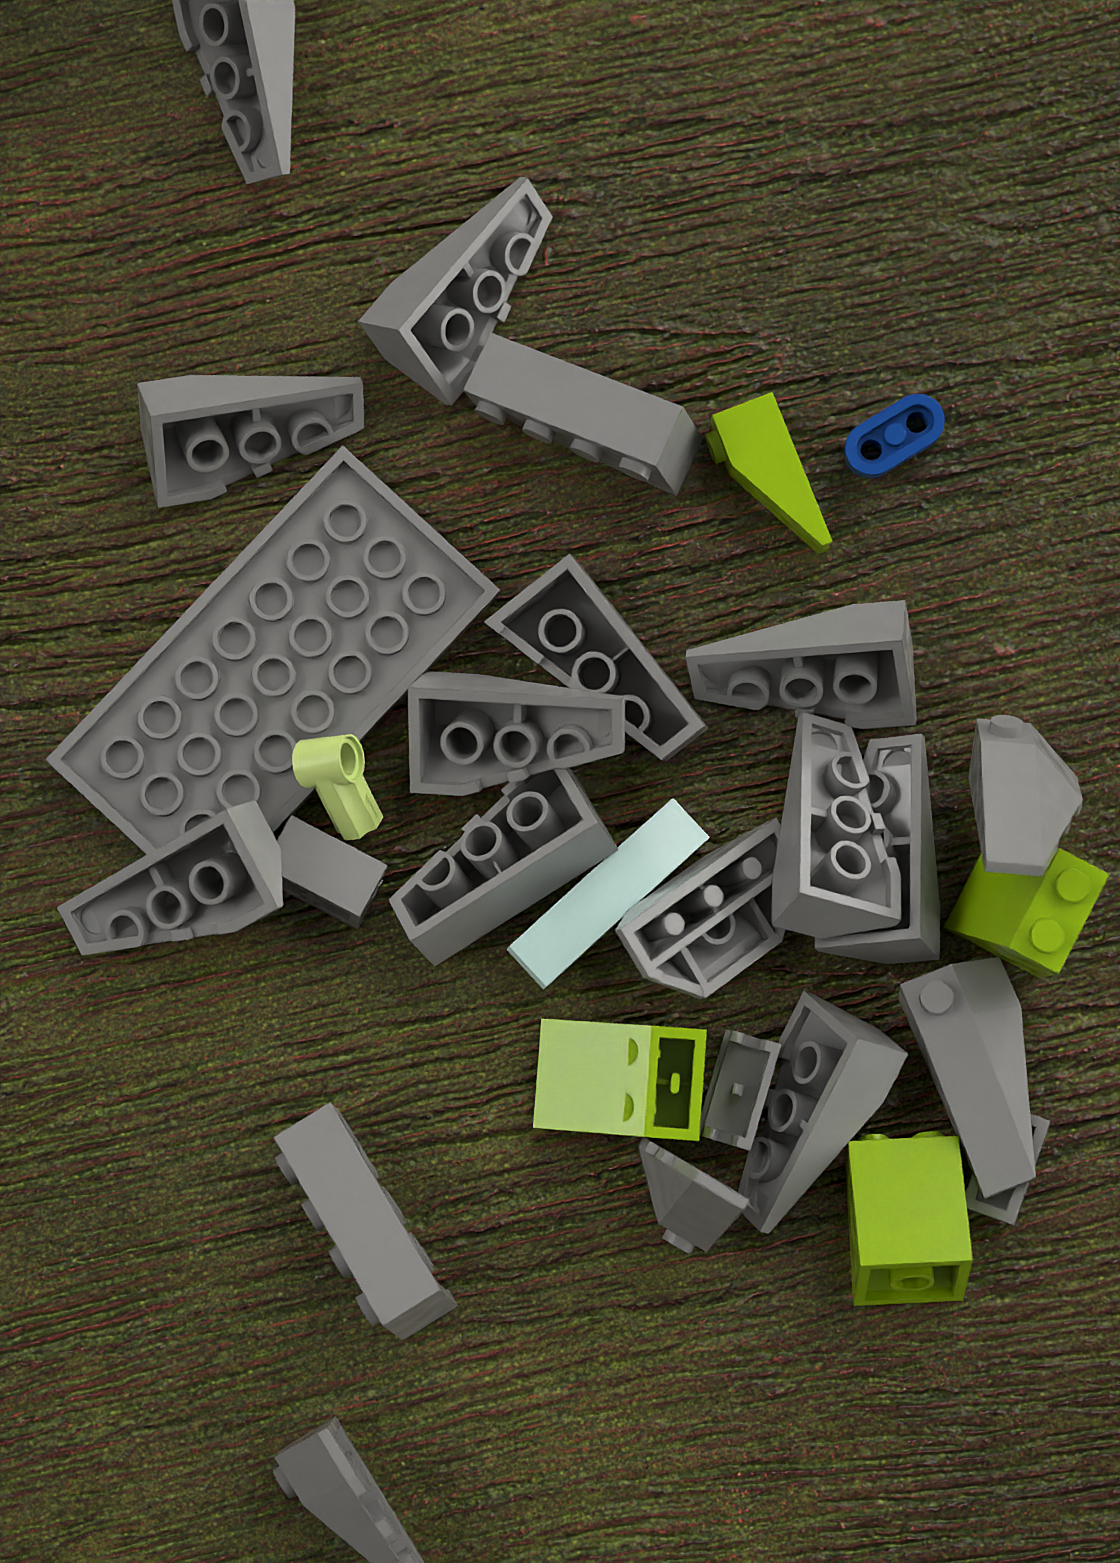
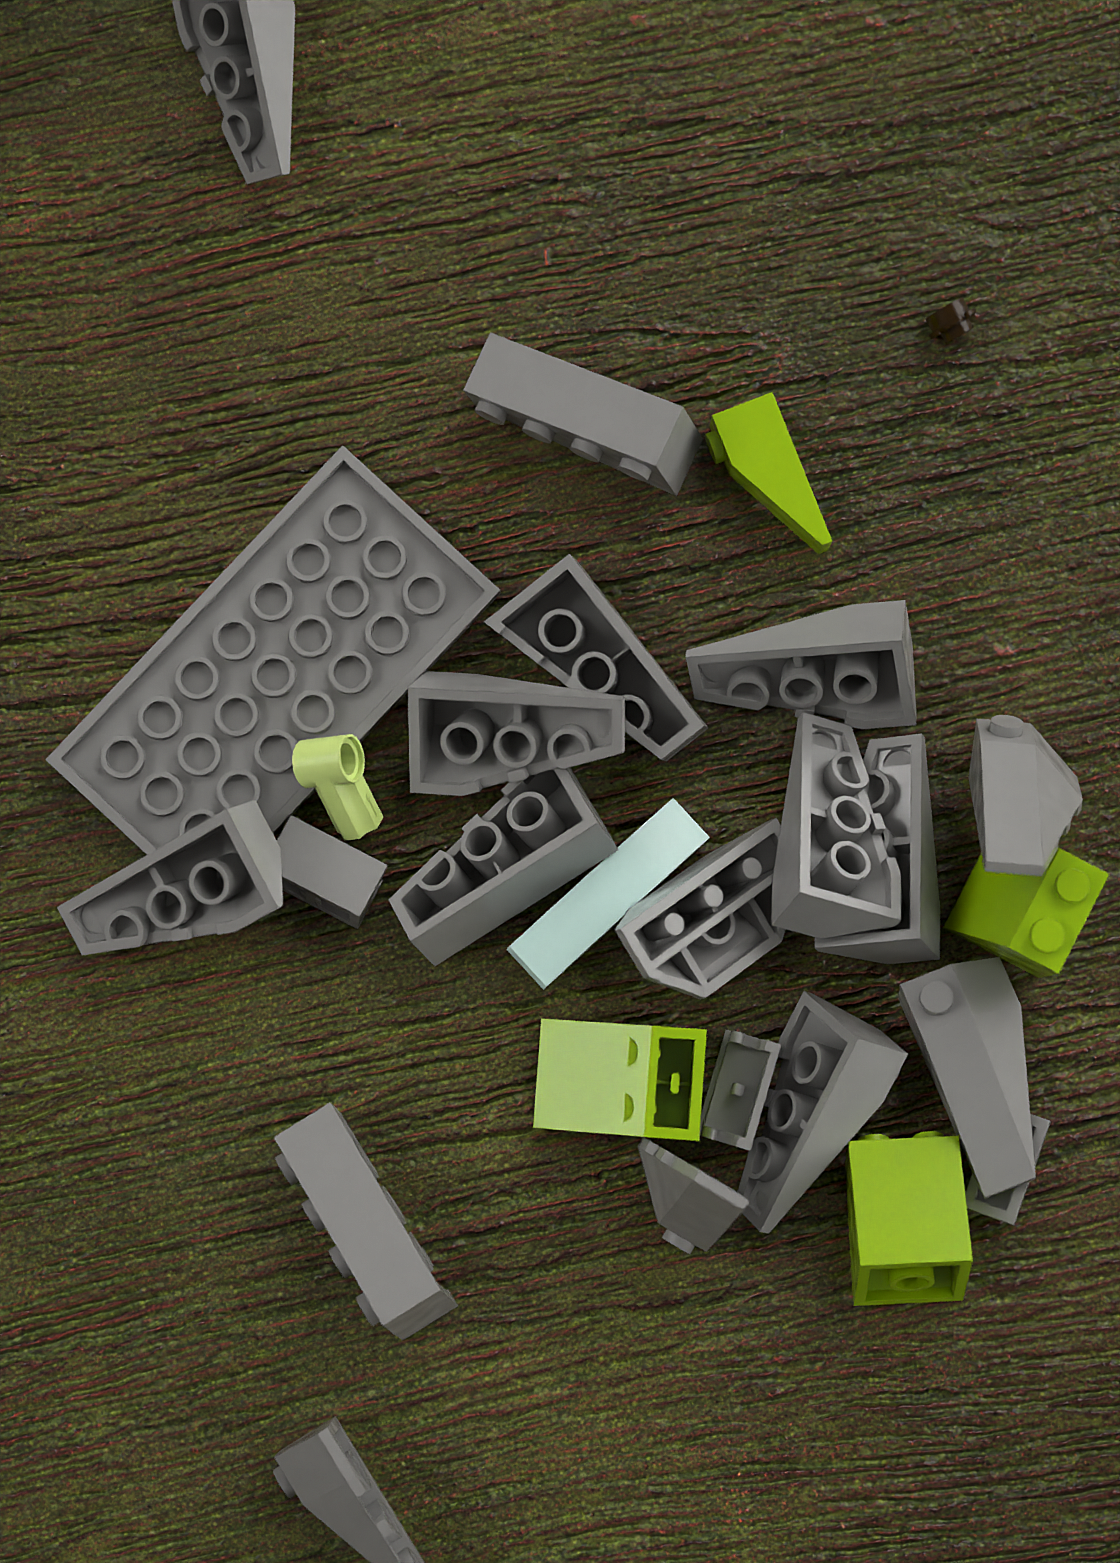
light grey wedge [137,375,364,508] -> none
light grey wedge [358,177,552,406] -> none
blue plate [844,394,945,479] -> none
none -> dark brown plate [925,297,976,344]

